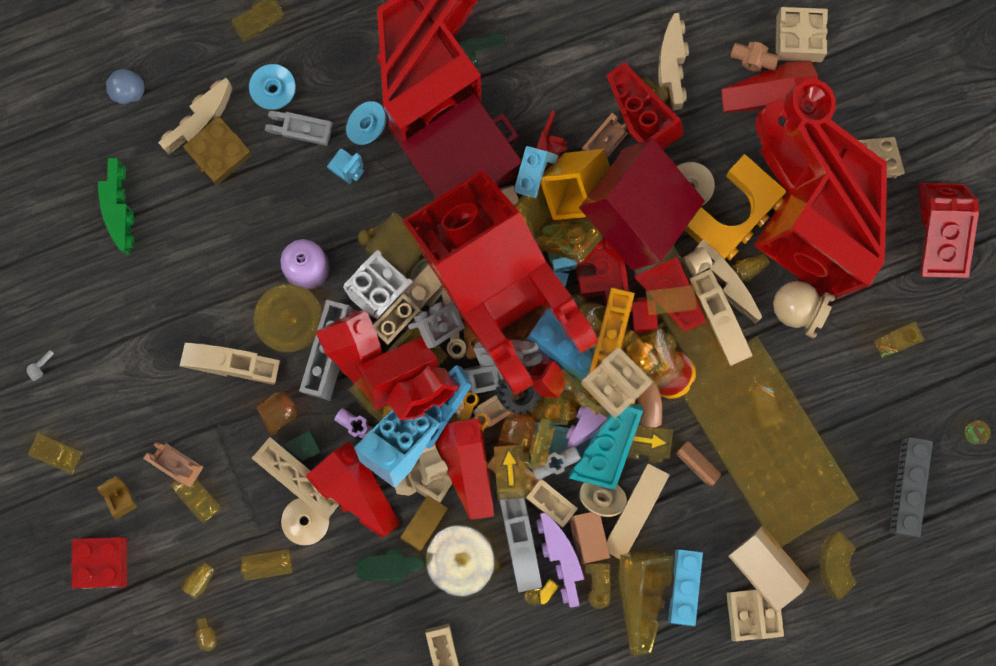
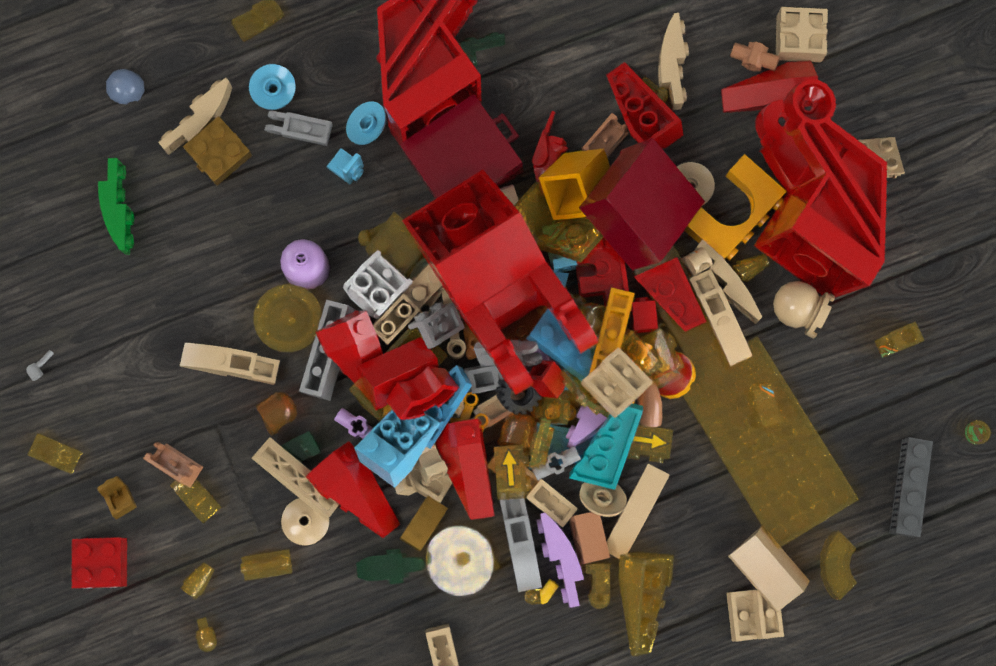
medium azure bracket [514,146,558,198] -> none
clear yellow plate [646,285,697,316] -> none
medium azure arch [668,550,703,626] -> none
nougat slope [676,442,721,486] -> none
bracket [919,182,979,278] -> none

